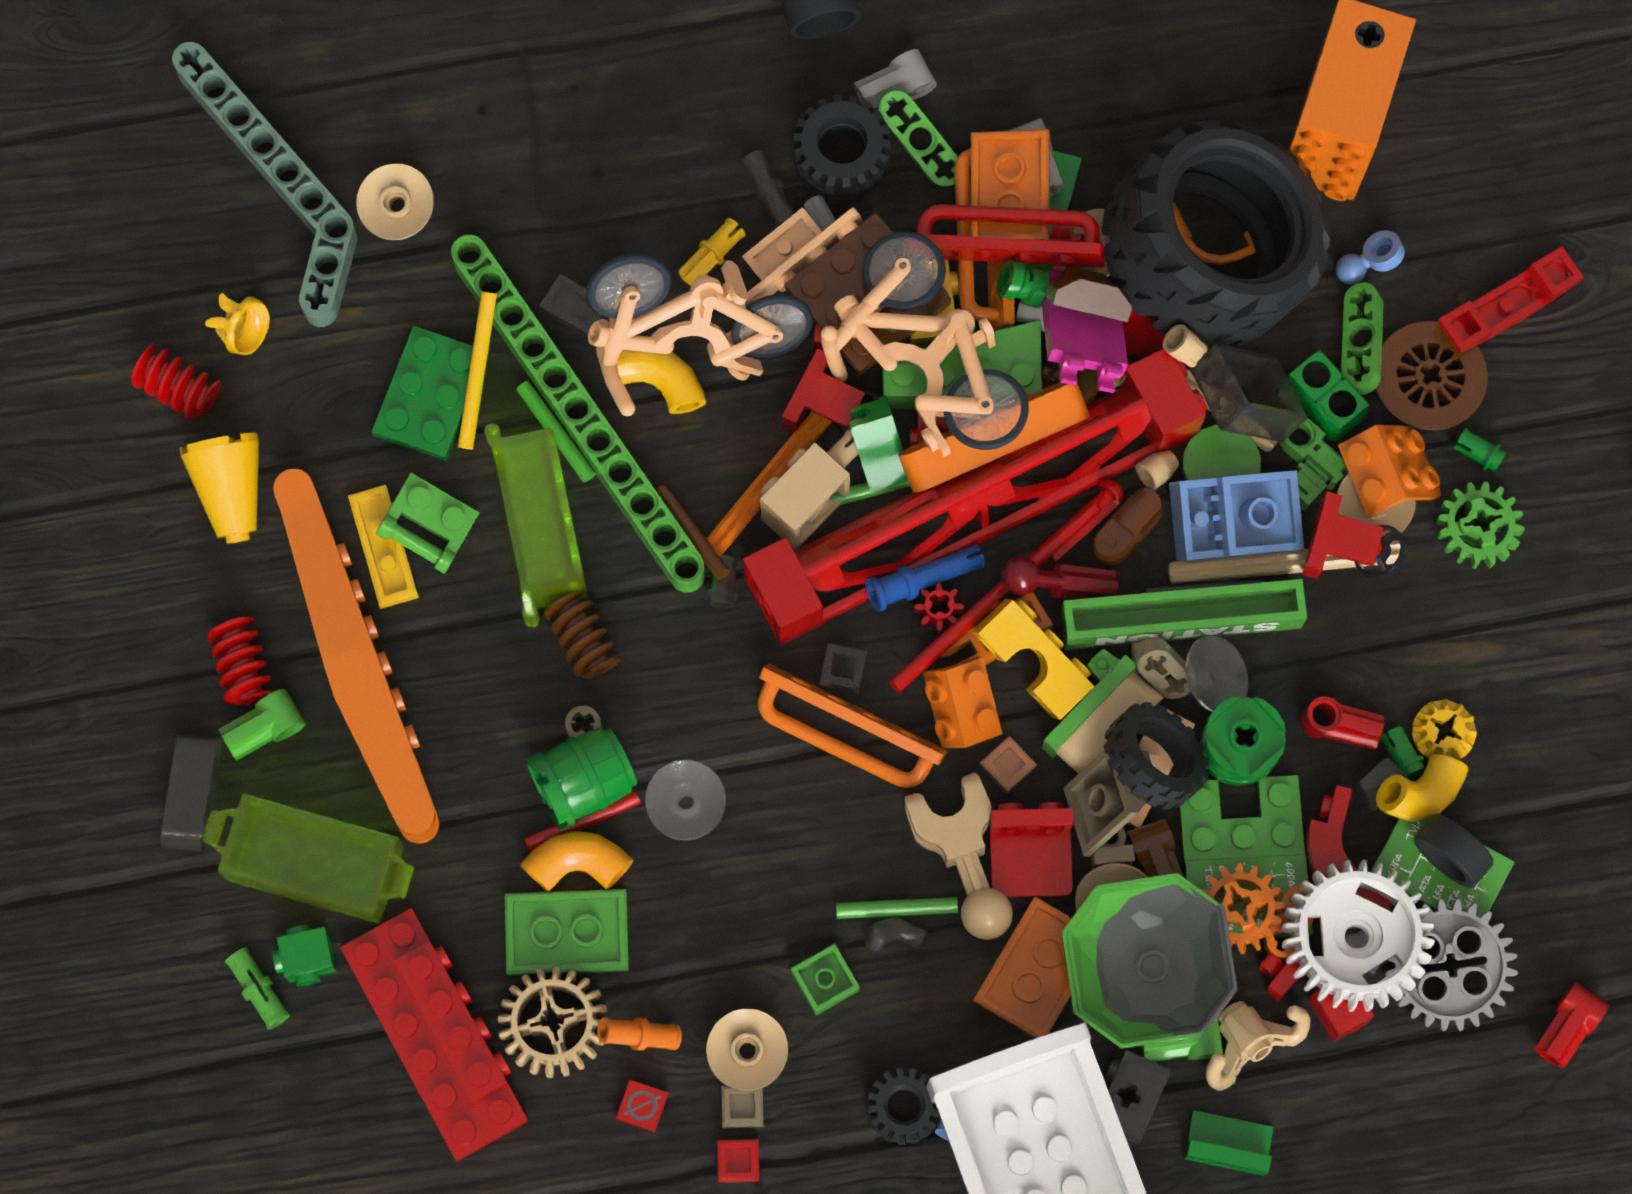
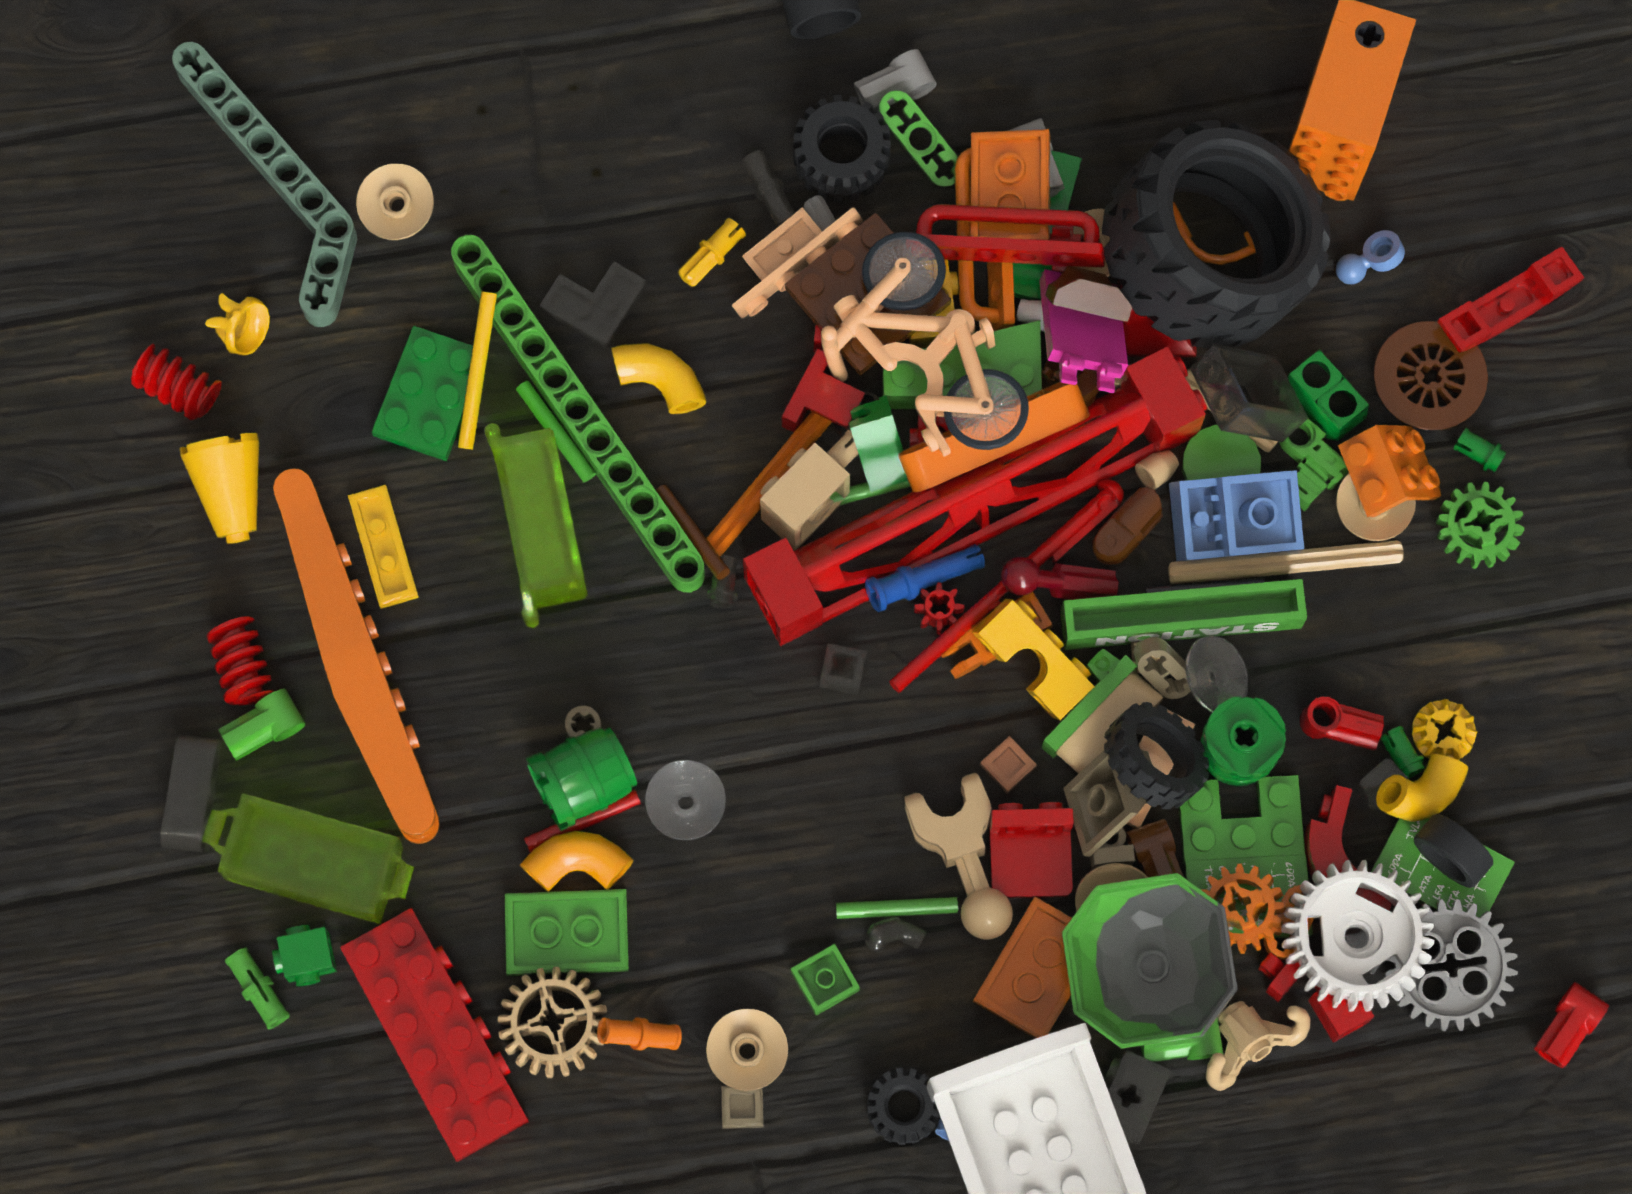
bright green plate [375,473,479,574] -> none
reddish brown piece [544,589,622,679] -> none
light nougat piece [587,253,813,416] -> none
red tile [616,1080,669,1133] -> none
red tile [717,1139,759,1183] -> none
orange piece [757,664,947,788] -> none
orange bracket [923,657,1002,748] -> none
green wheel [996,259,1049,308] -> none
tan hose [1163,324,1207,367] -> none
green panel [1184,1110,1274,1176] -> none
red piece [1301,491,1407,580] -> none
bright green beam [1341,282,1384,395] -> none

